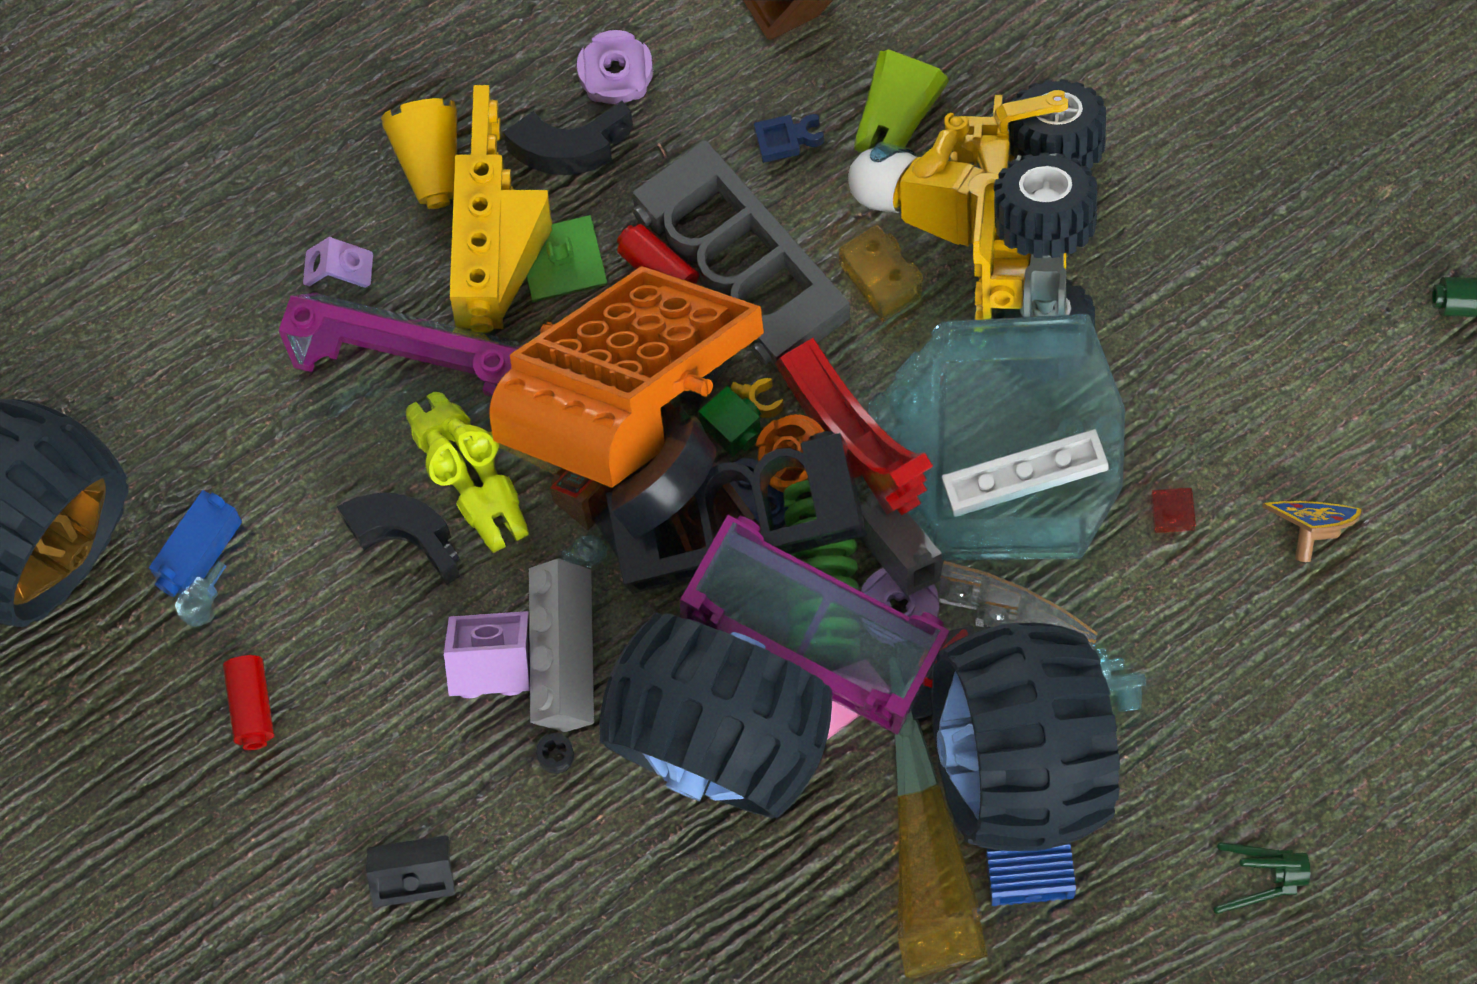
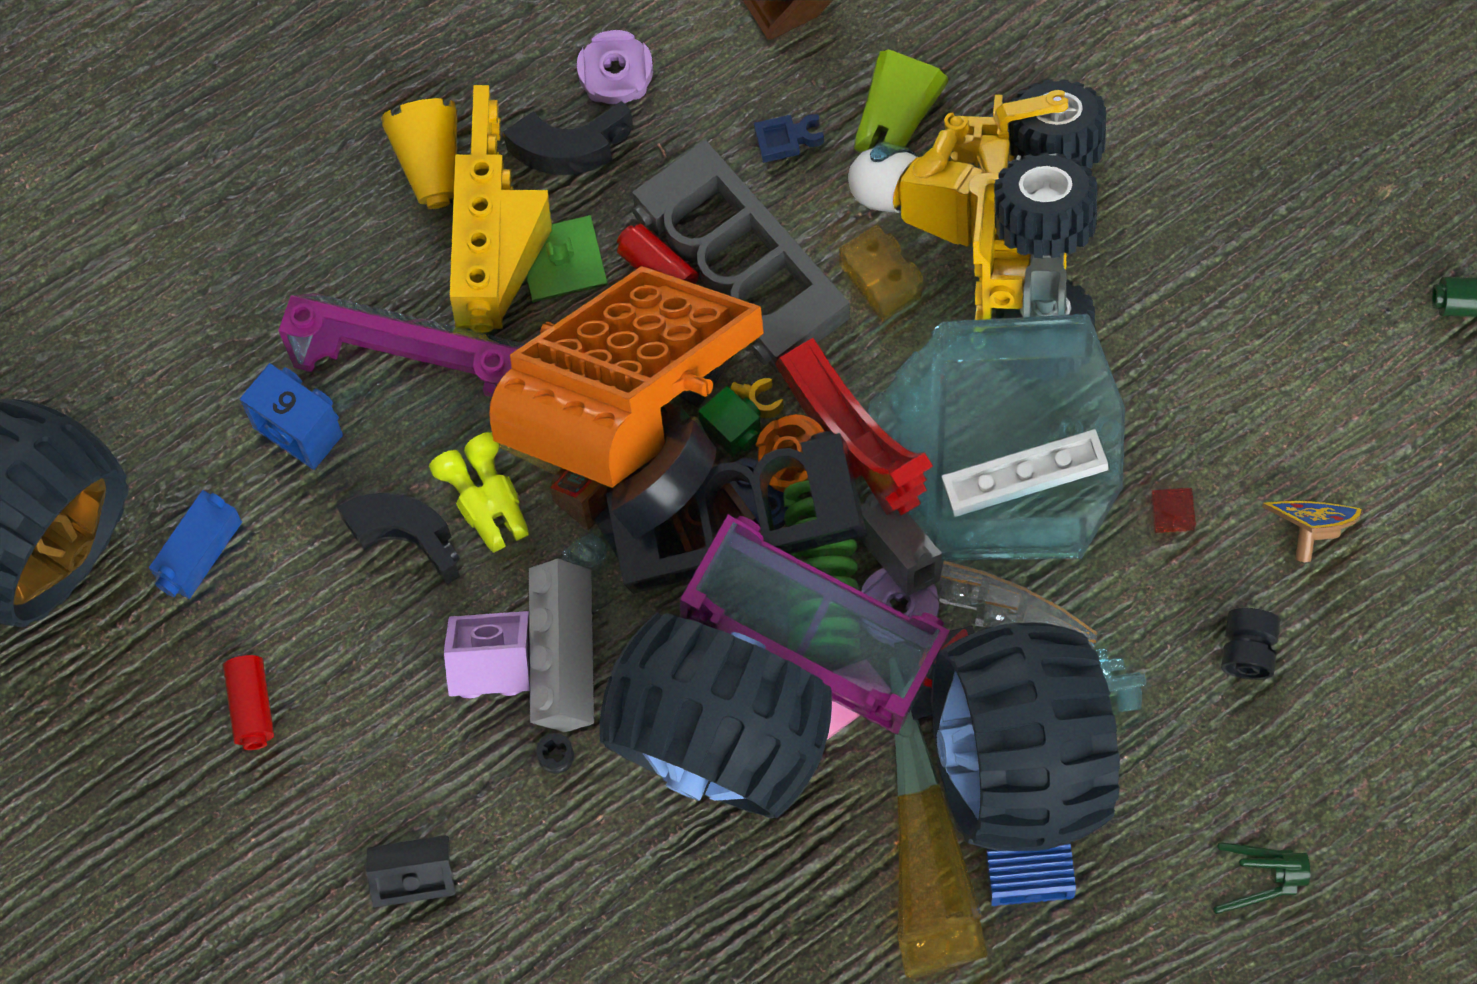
clear light blue piece [175,561,226,627] -> none
lavender bracket [303,237,373,288] -> none
neon yellow piece [406,392,497,486] -> none
none -> blue brick [240,363,343,470]
none -> black wheel [1221,608,1281,680]

